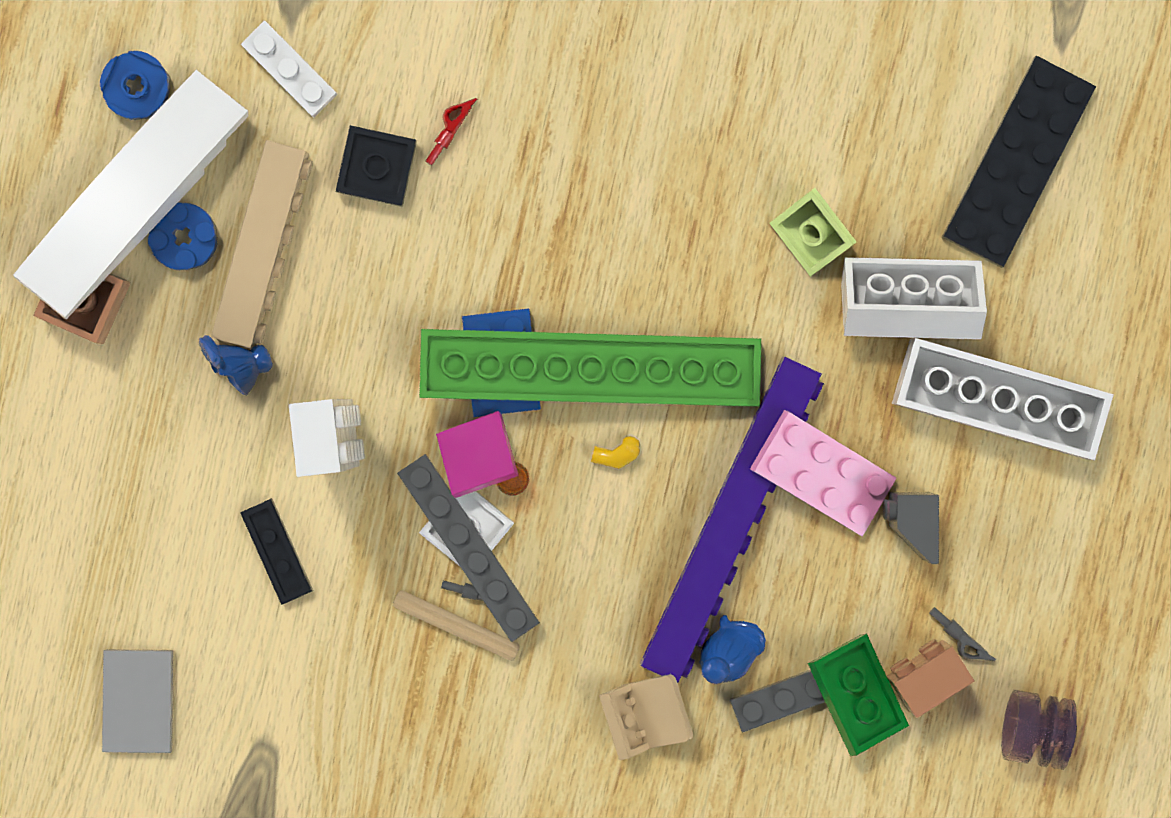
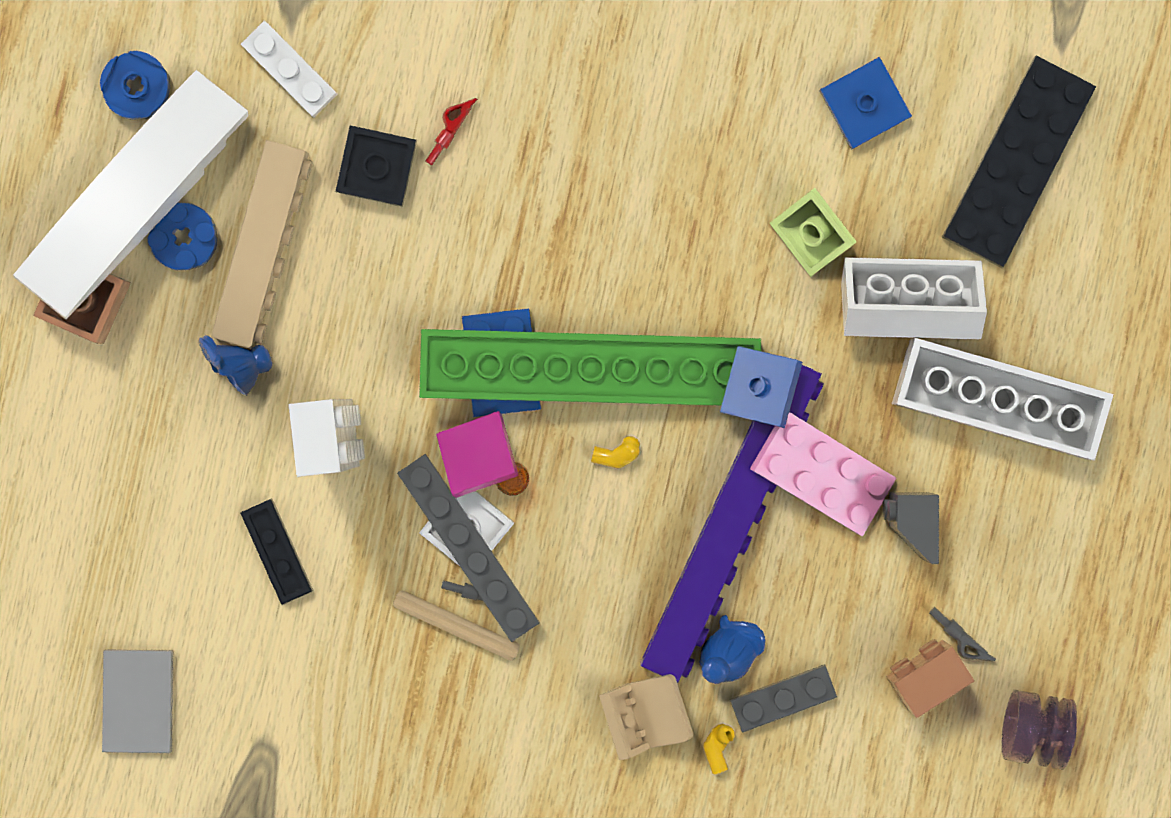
green plate [807,634,909,756] -> none
none -> yellow arm [703,724,735,774]
none -> plate [720,346,803,428]
none -> blue plate [819,57,912,150]

